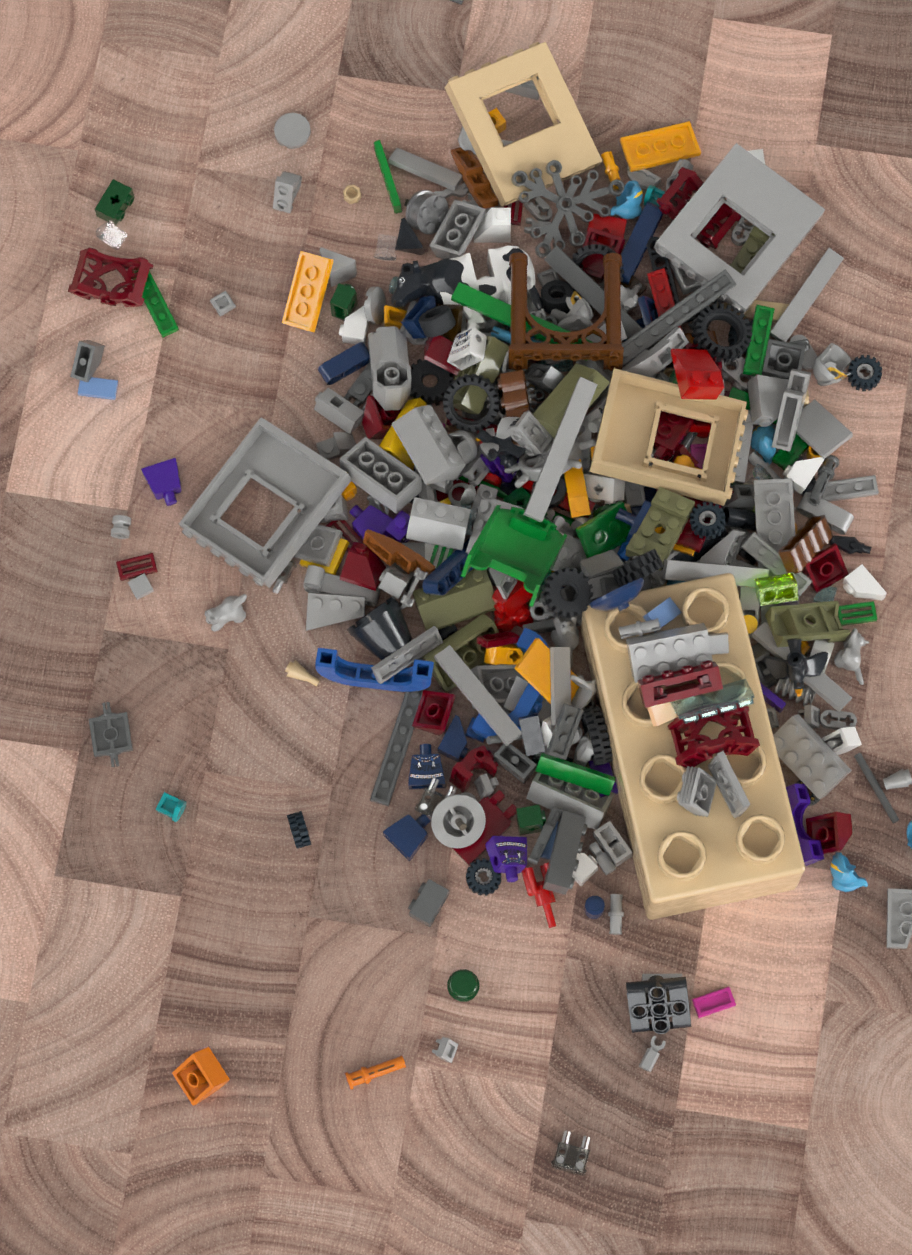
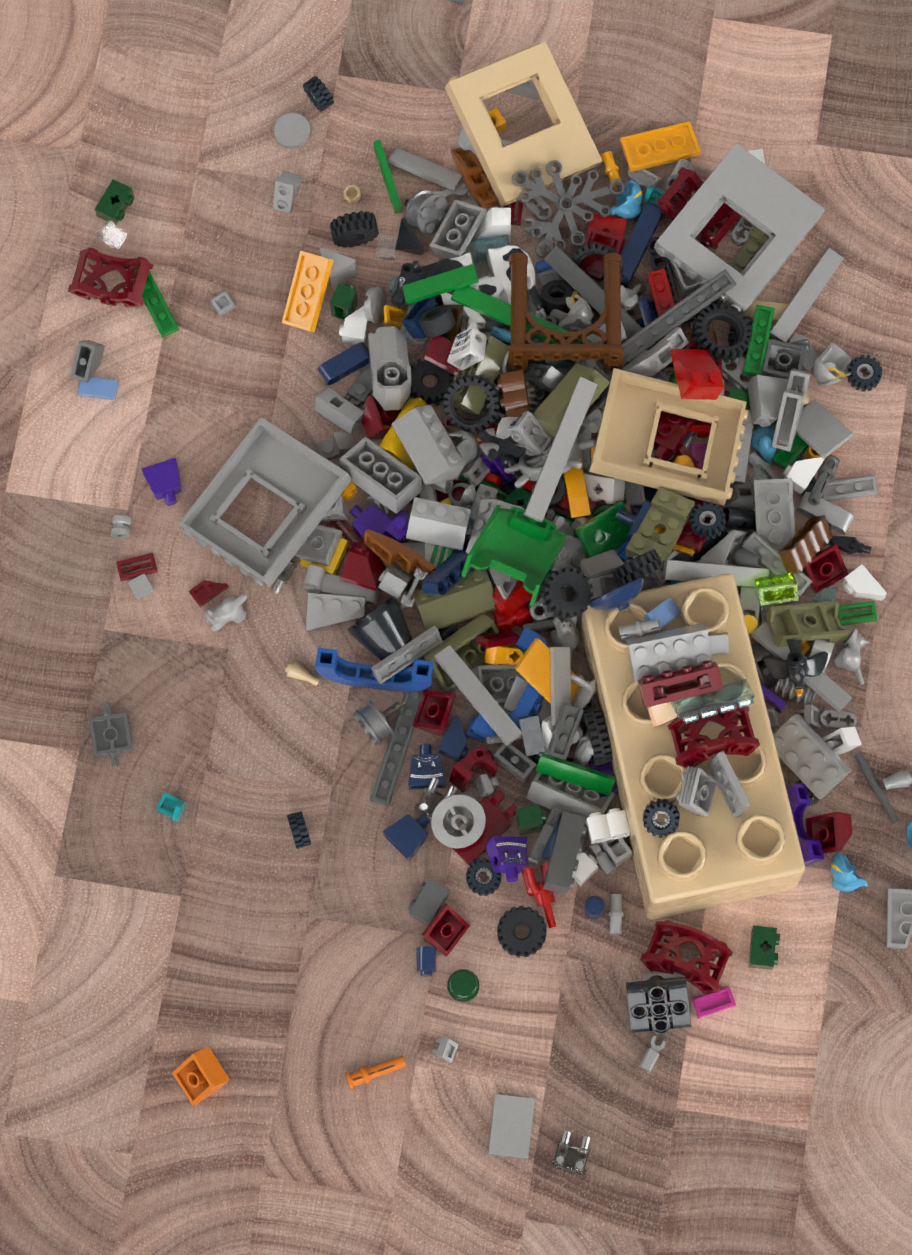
none -> dark red tile [189,580,229,608]
none -> black bush [303,76,334,112]
none -> black tyre [330,211,379,248]
none -> flat silver wheel [353,699,407,746]
none -> green tile [402,263,479,305]
none -> dark blue brick [416,946,436,976]
none -> dark red slope [422,903,470,957]
none -> clear light blue brick [471,235,510,265]
none -> light grey tile [488,1094,535,1159]
none -> black tyre [497,906,547,958]
none -> blue tile [535,260,552,274]
none -> white brick [586,808,630,844]
none -> dark red fence [640,920,733,993]
none -> black bush [643,799,680,838]
none -> dark grey cone [731,548,762,567]
none -> dark green brick [749,925,780,970]

